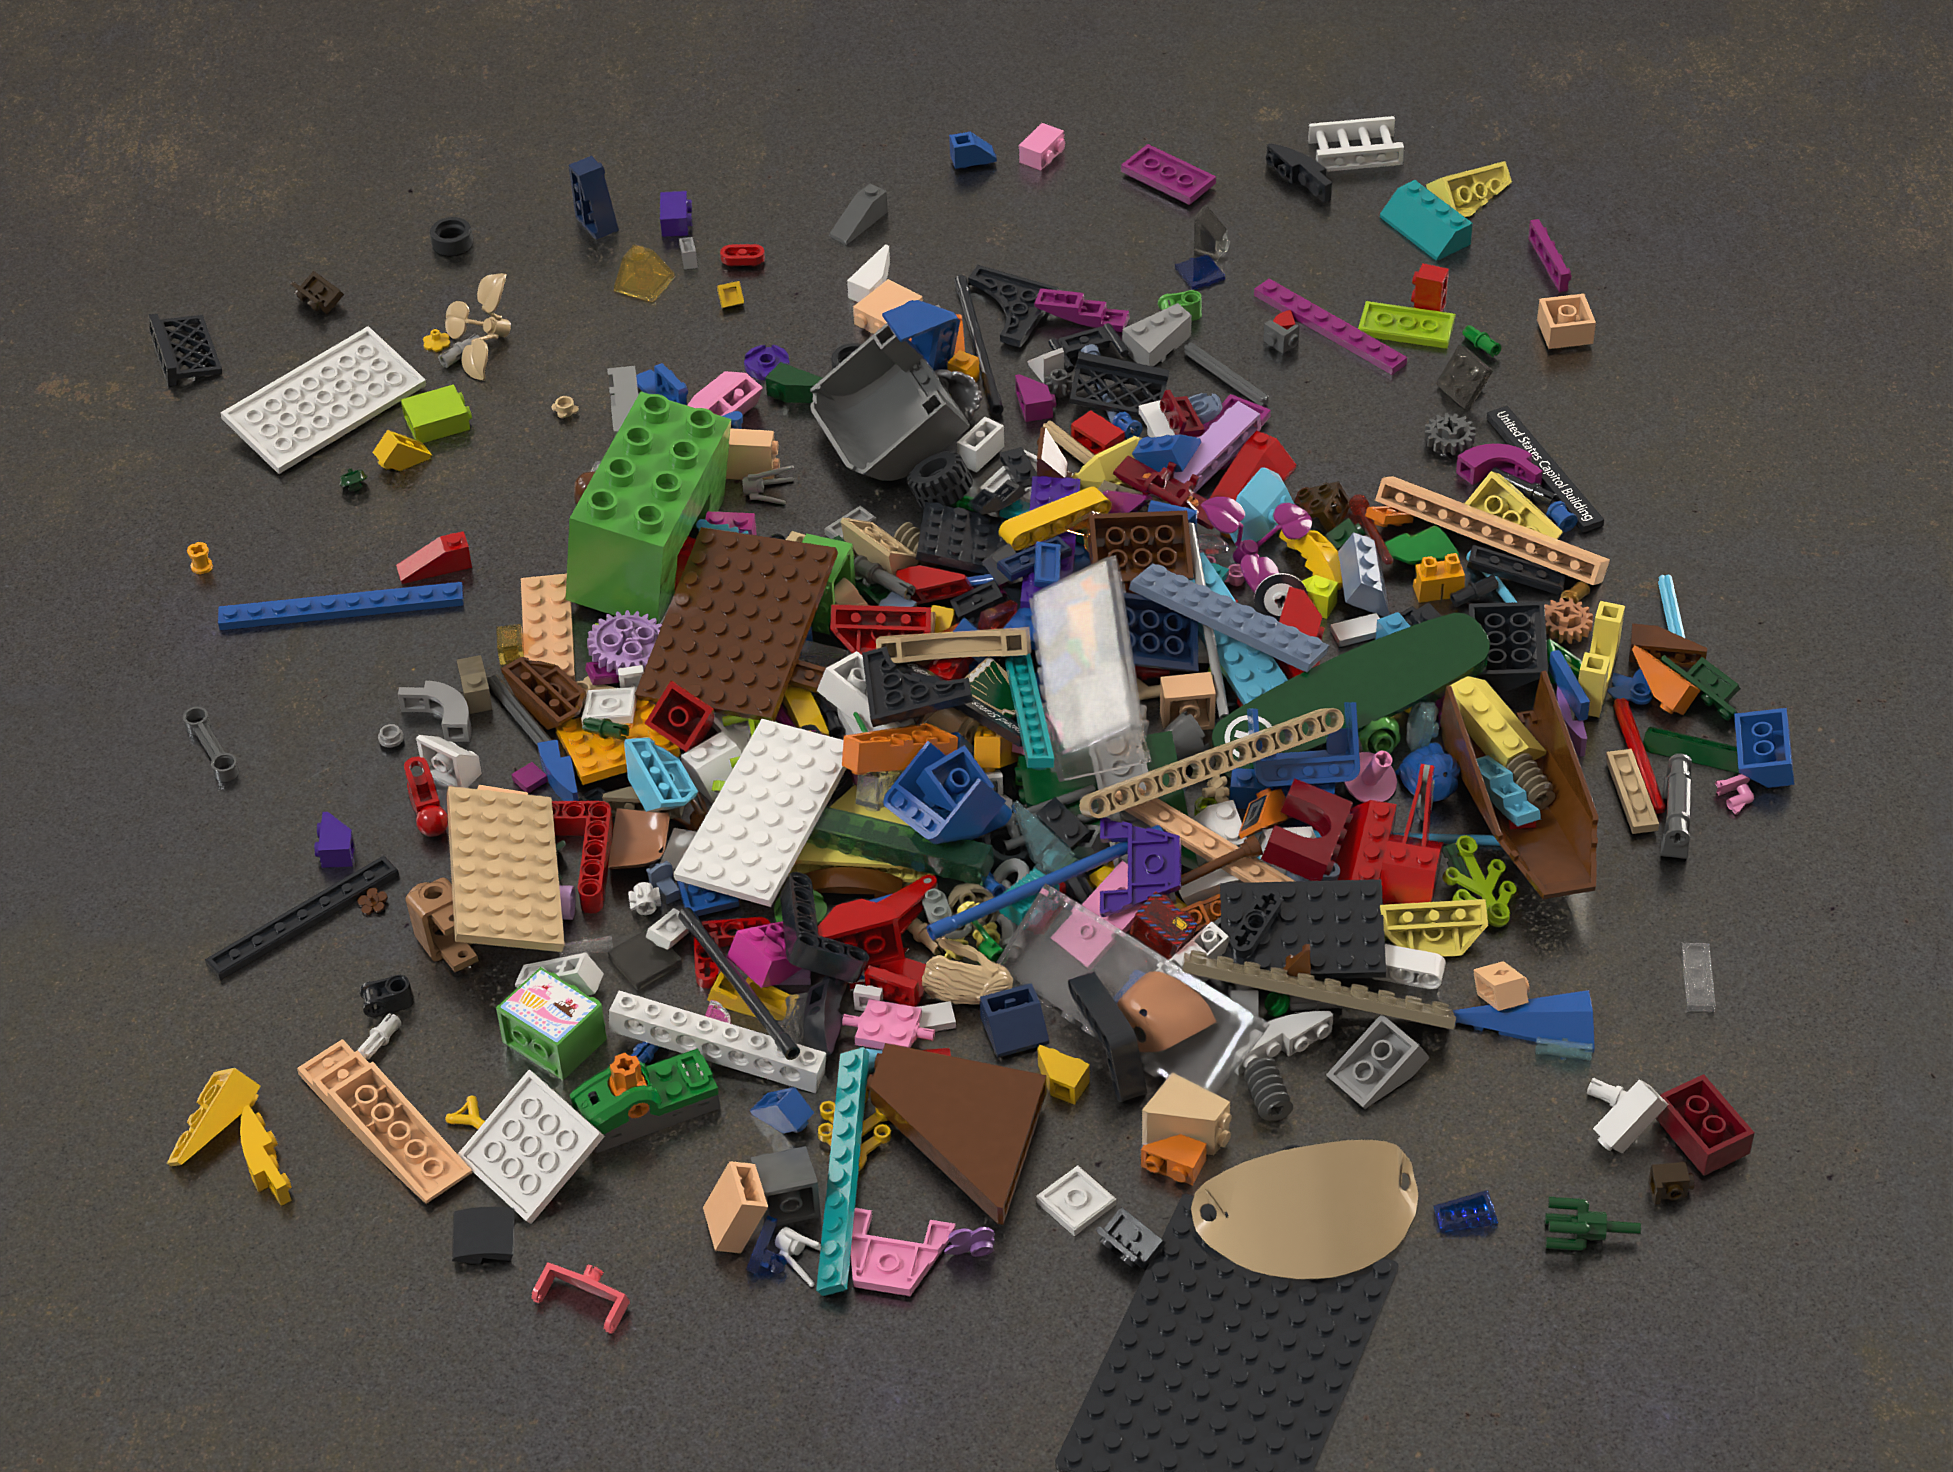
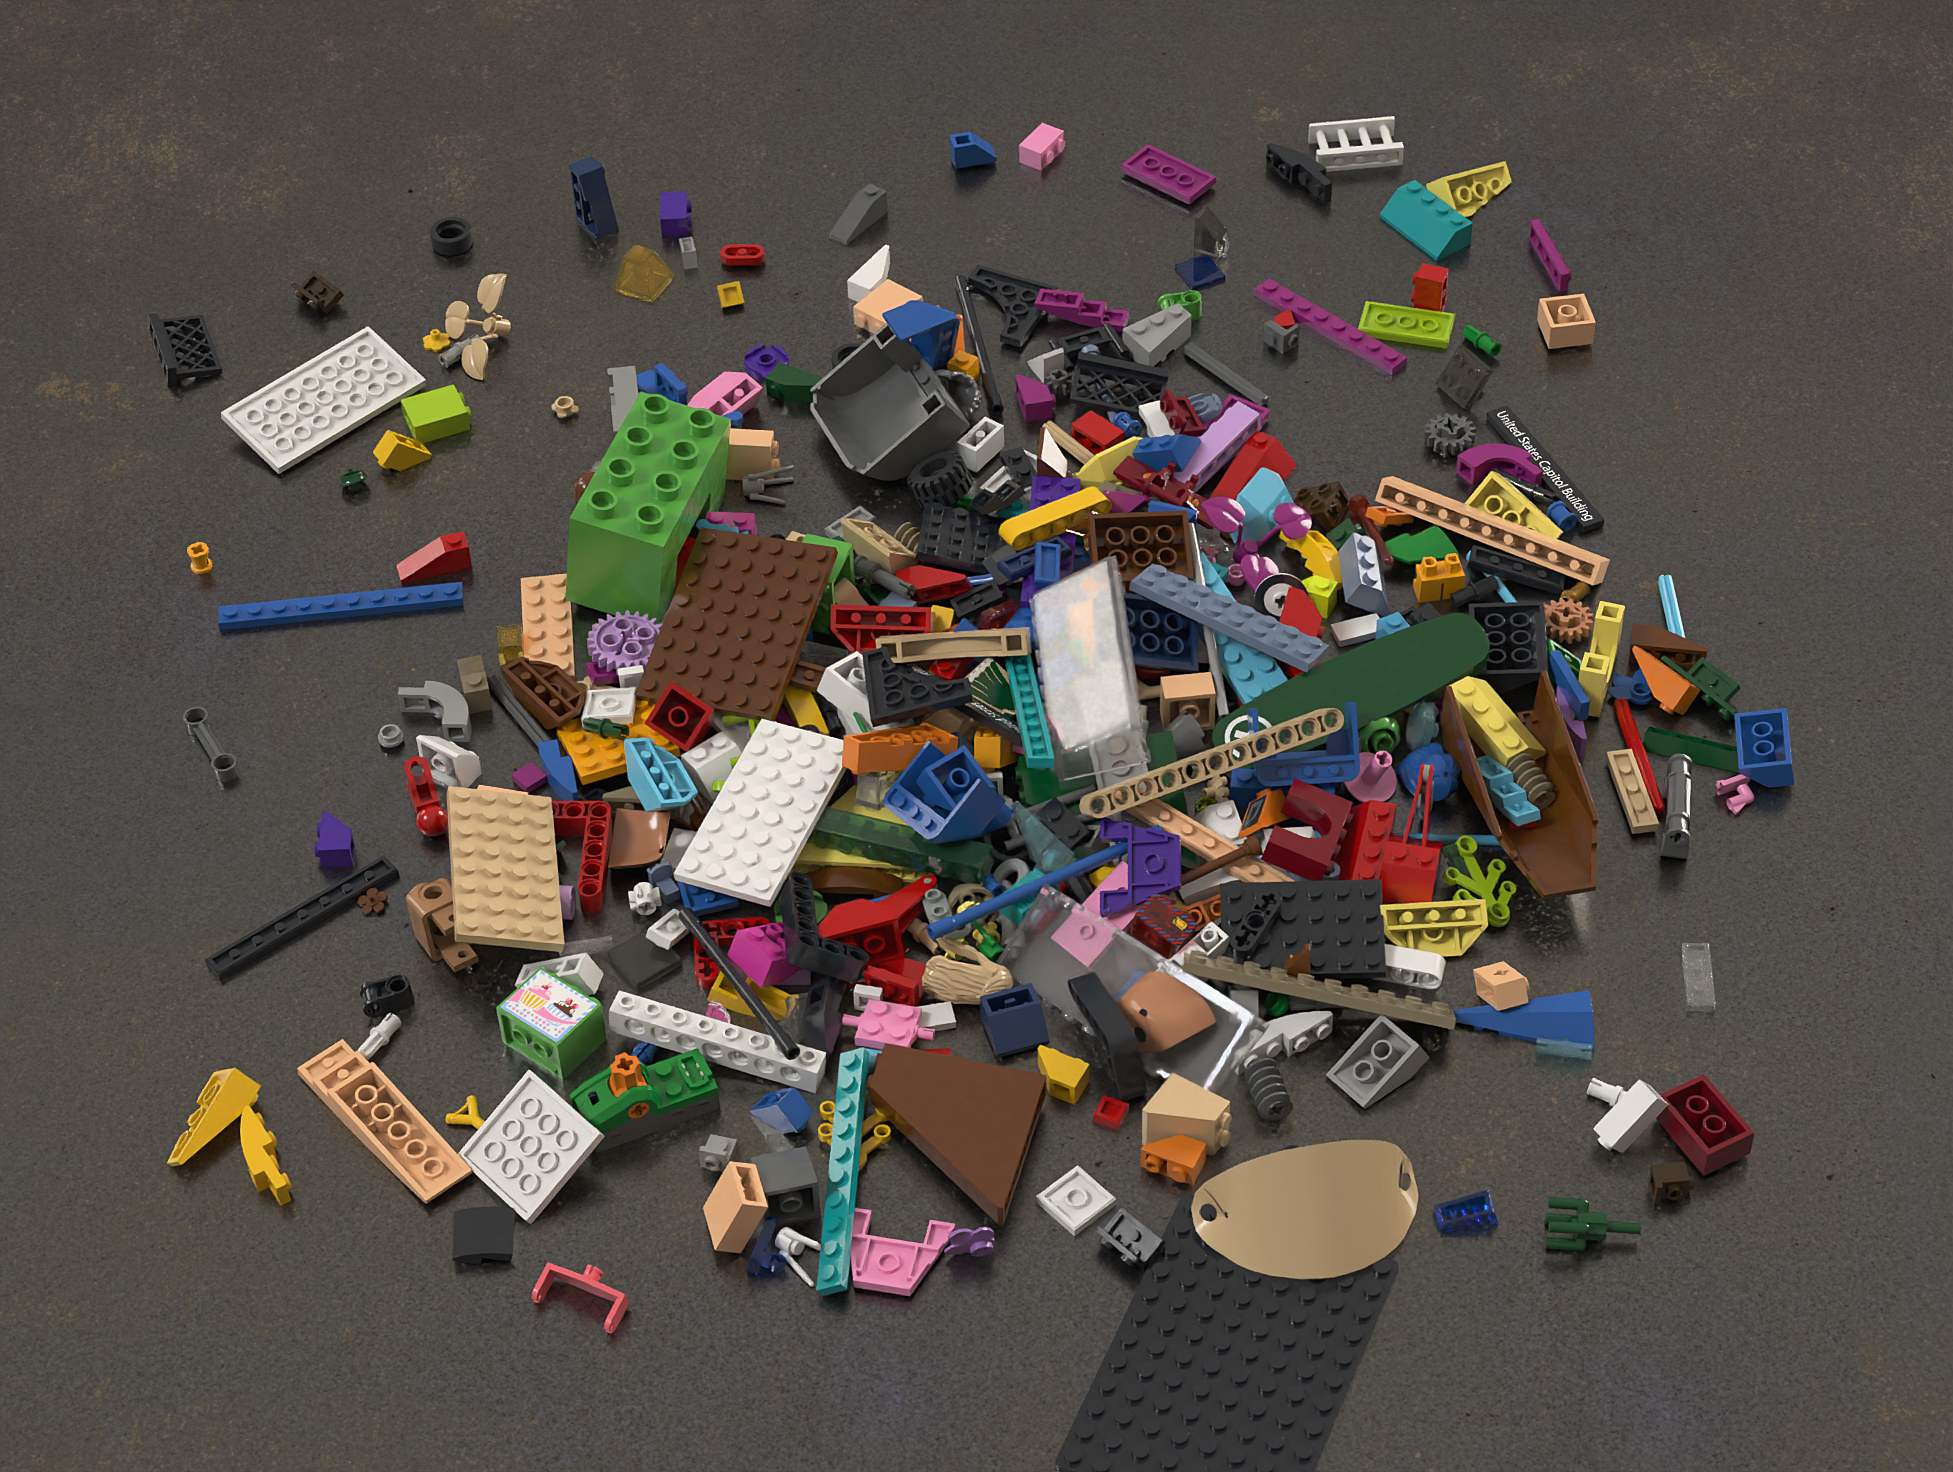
none -> light grey bracket [699,1134,738,1172]
none -> red tile [1093,1095,1129,1130]

